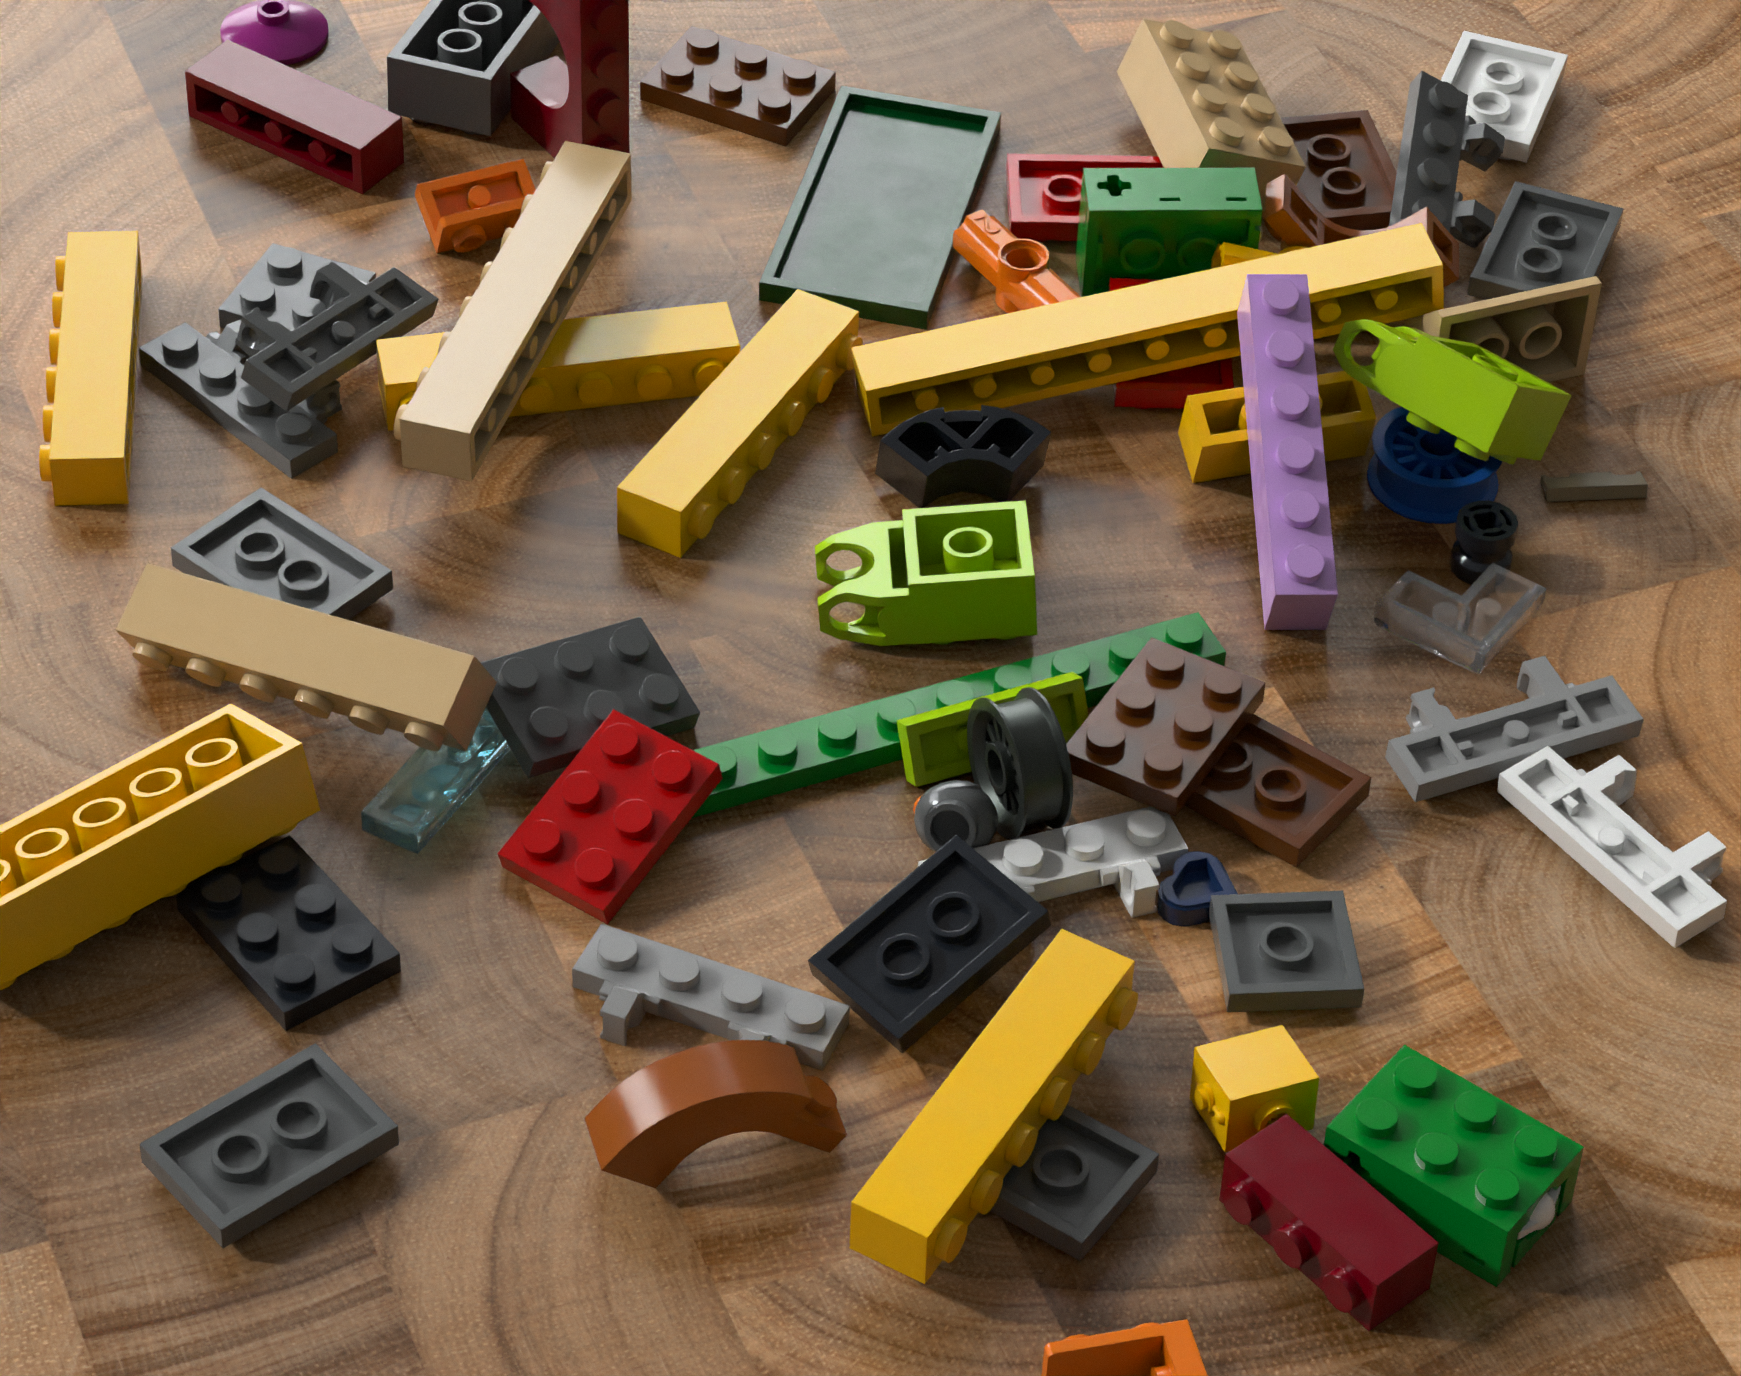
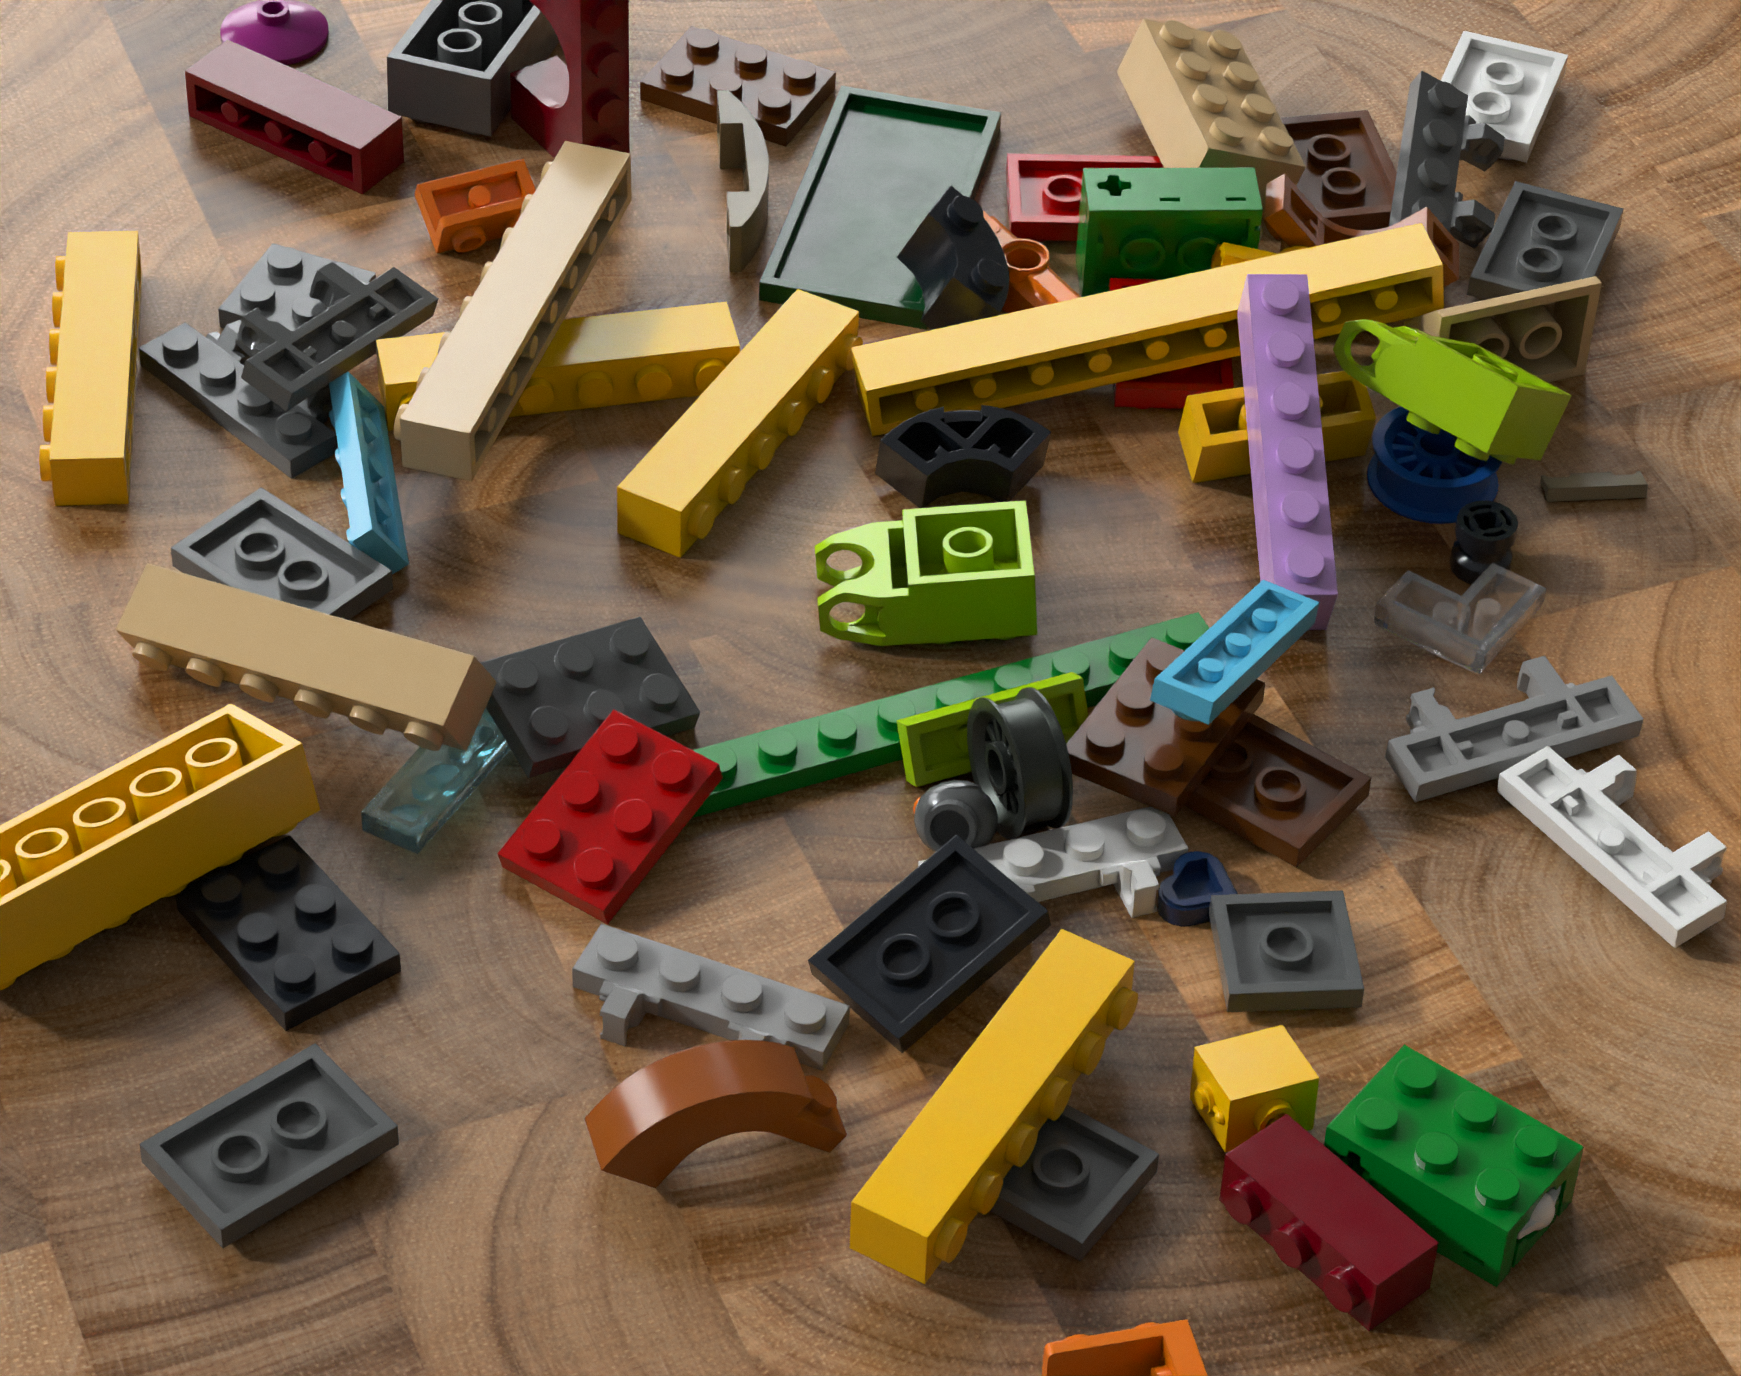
none -> medium azure plate [329,371,409,574]
none -> dark tan slope [717,90,769,272]
none -> black brick [897,185,1009,330]
none -> medium azure plate [1150,580,1320,725]

